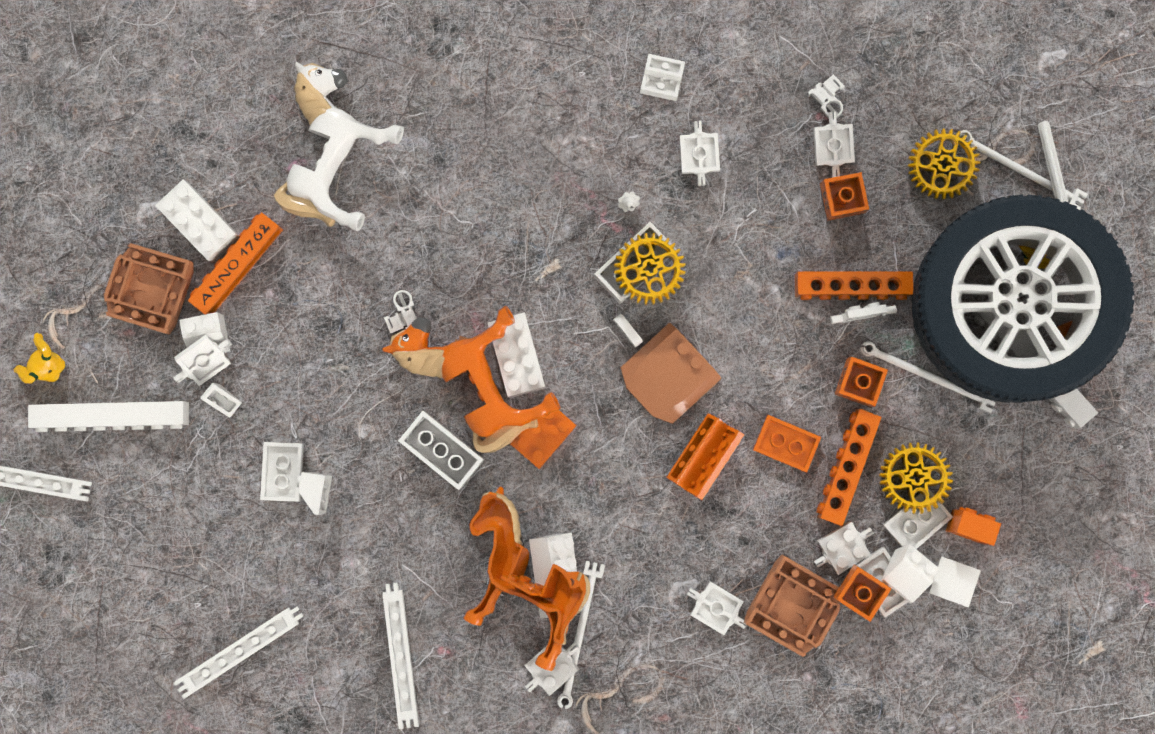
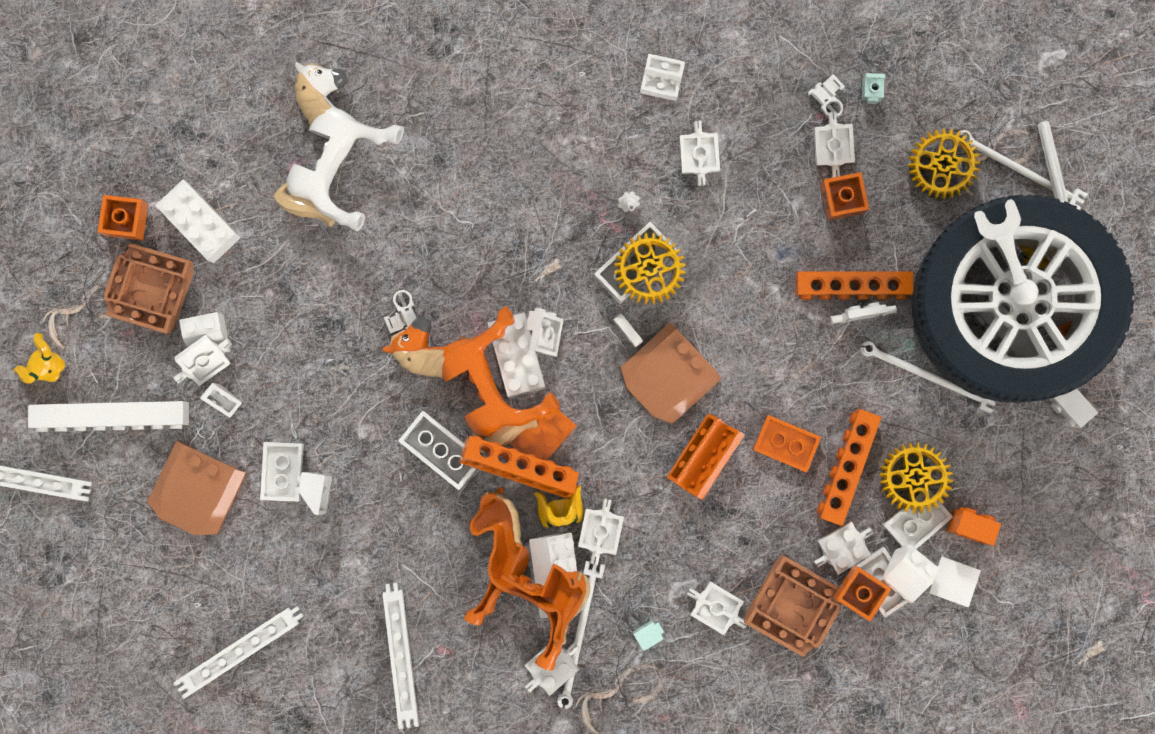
orange brick [188,212,283,315] -> none
orange brick [835,356,888,407] -> none
none -> orange brick [98,195,149,241]
none -> nougat wedge [147,441,247,535]
none -> orange brick [459,436,579,499]
none -> white plate [526,308,563,357]
none -> yellow hair [534,485,583,528]
none -> white plate [578,499,624,565]
none -> light aqua brick [633,620,664,651]
none -> light aqua brick [861,73,885,104]
none -> white piece [974,199,1039,305]

